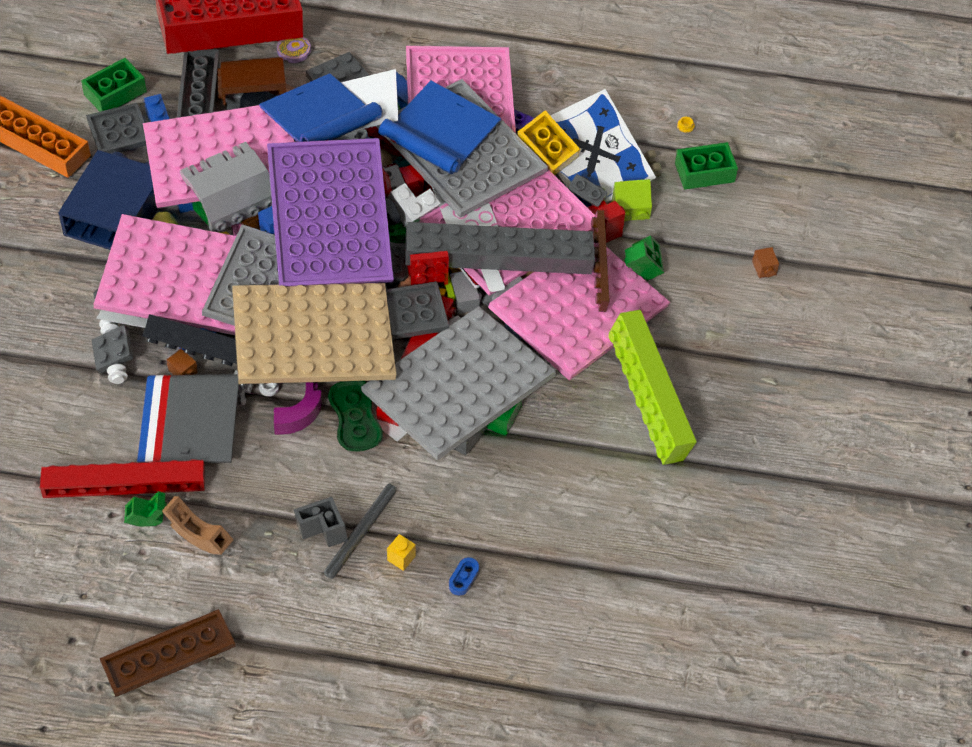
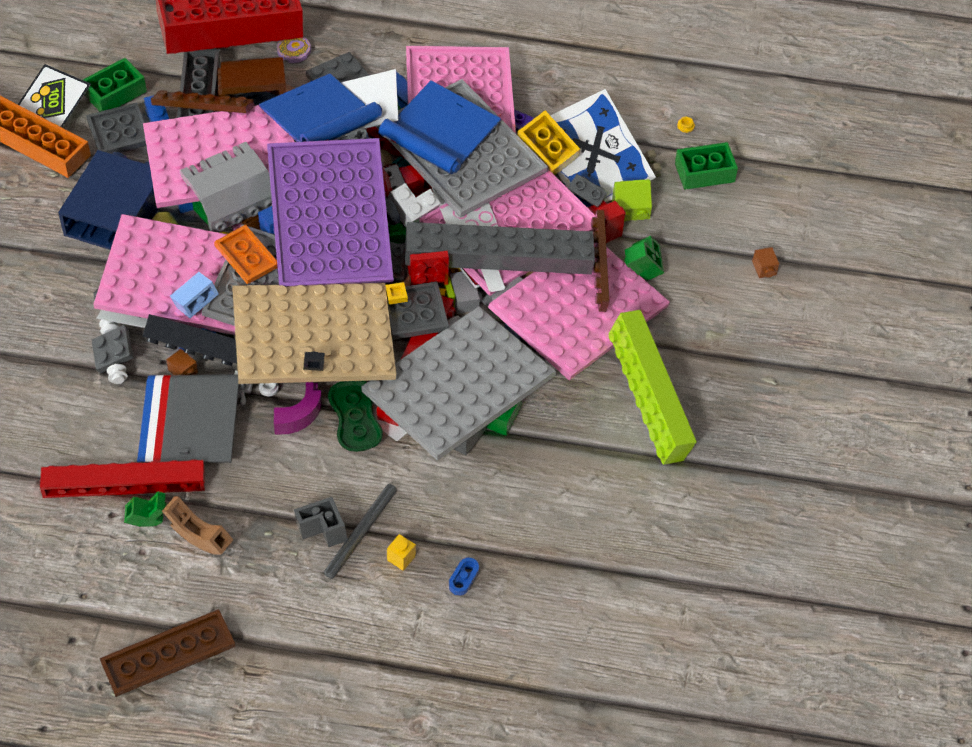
none -> sticker [18,64,91,127]
none -> reddish brown plate [151,90,254,113]
none -> light blue brick [170,272,219,318]
none -> orange plate [214,225,277,285]
none -> black plate [303,351,325,371]
none -> yellow plate [385,282,408,305]

